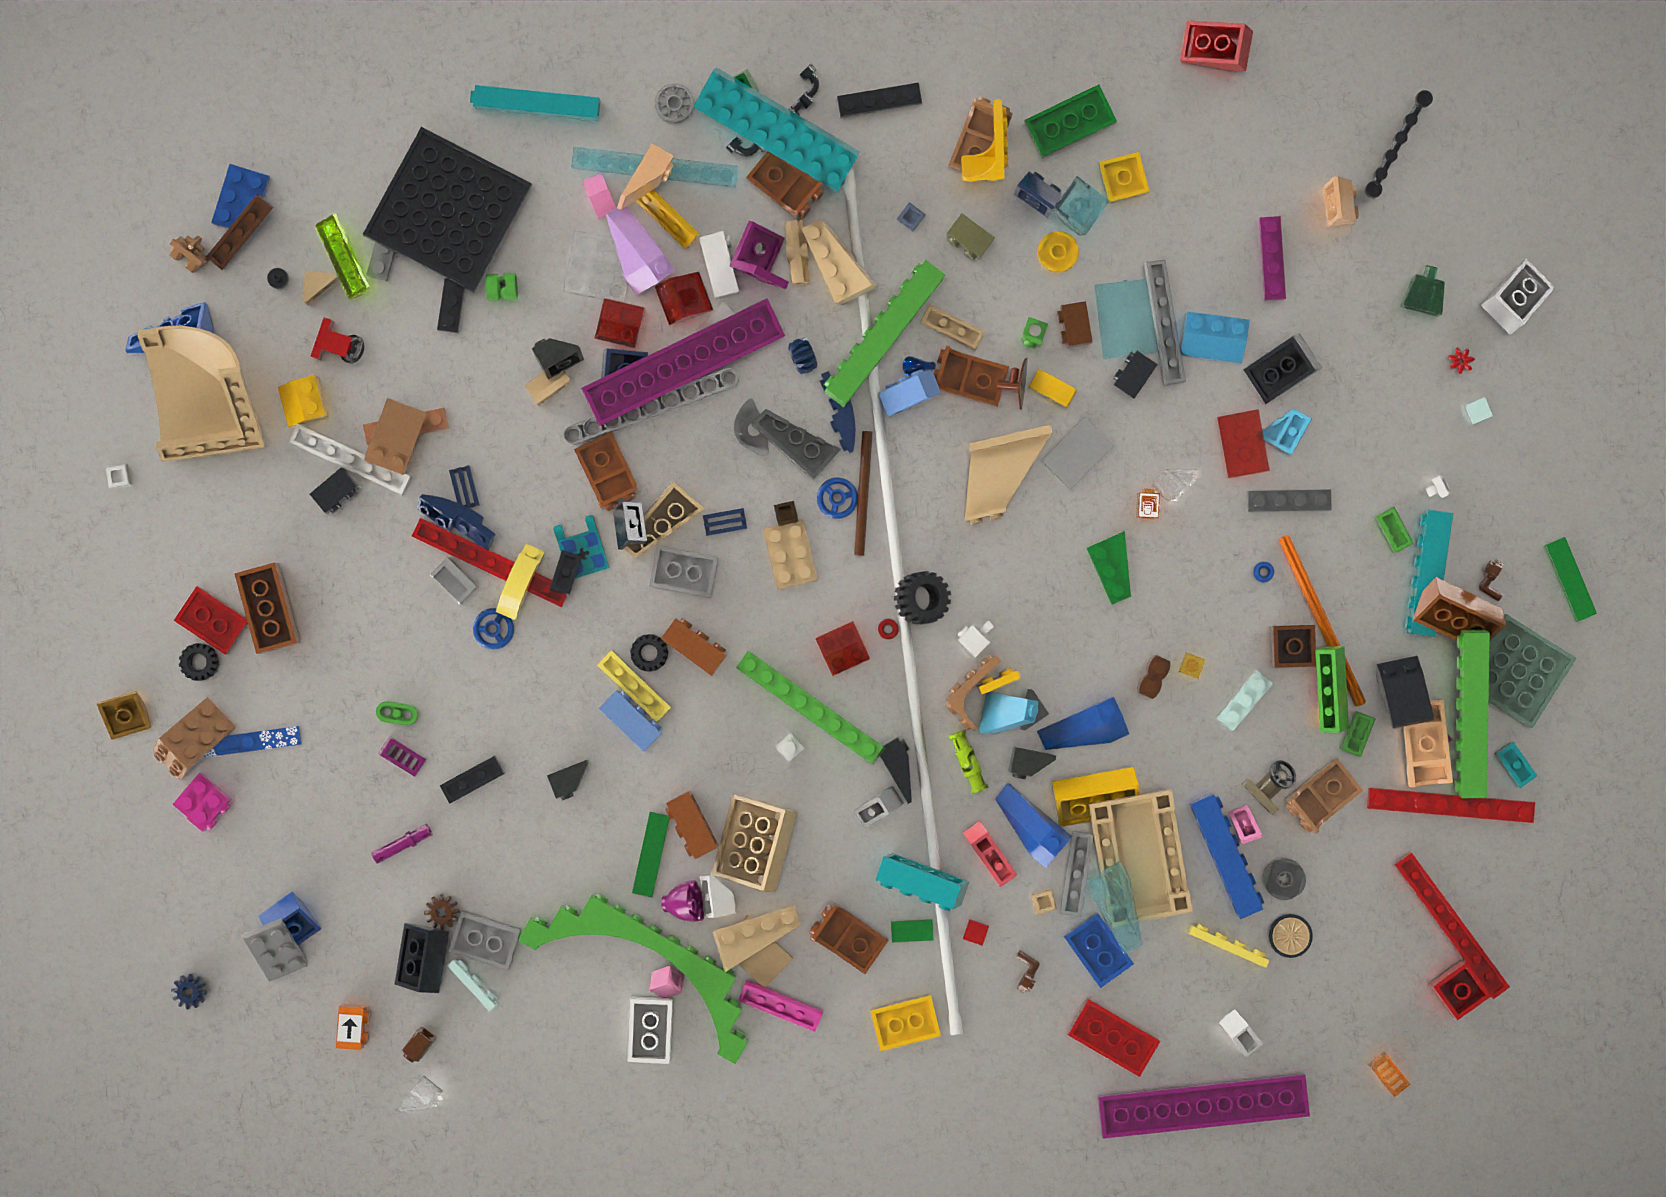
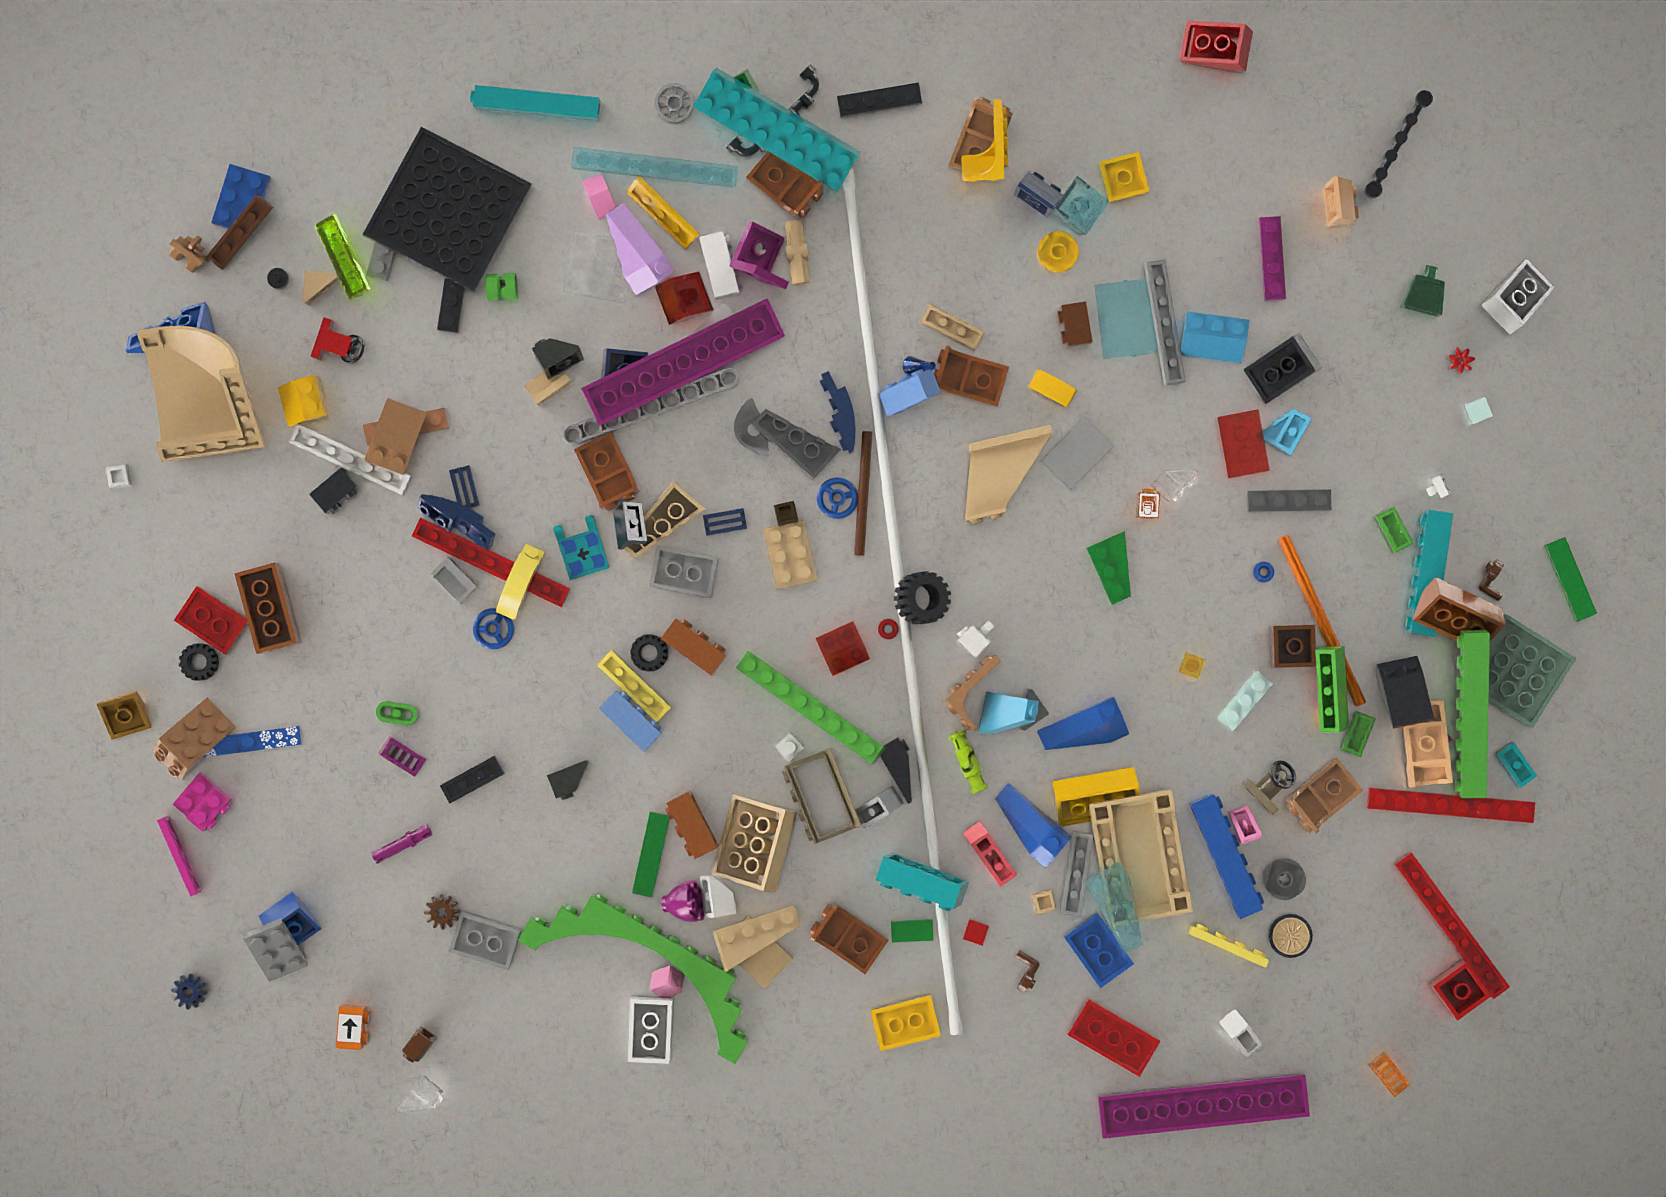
black slope [394,923,449,993] -> none
light aqua plate [447,958,498,1012] -> none
black plate [550,550,582,596] -> none
clear red slope [594,298,646,348] -> none
light nougat slope [617,144,674,210] -> none
dark pink plate [738,980,823,1032] -> none
dark blue gear [788,337,818,374] -> none
tan wedge [802,219,878,305] -> none
bright green brick [824,260,945,407] -> none
sand blue tile [897,202,926,231] -> none
olive brick [946,213,995,260] -> none
yellow plate [977,668,1020,694] -> none
copper shield [997,358,1028,410] -> none
pearl dark grey slope [1008,747,1056,779] -> none
bright green bracket [1020,317,1048,349] -> none
green plate [1024,84,1117,158] -> none
black brick [1113,351,1158,399] -> none
reddish brown brick [1137,655,1170,699] -> none
none -> dark pink tile [157,816,201,897]
none -> dark tan window [782,748,861,844]

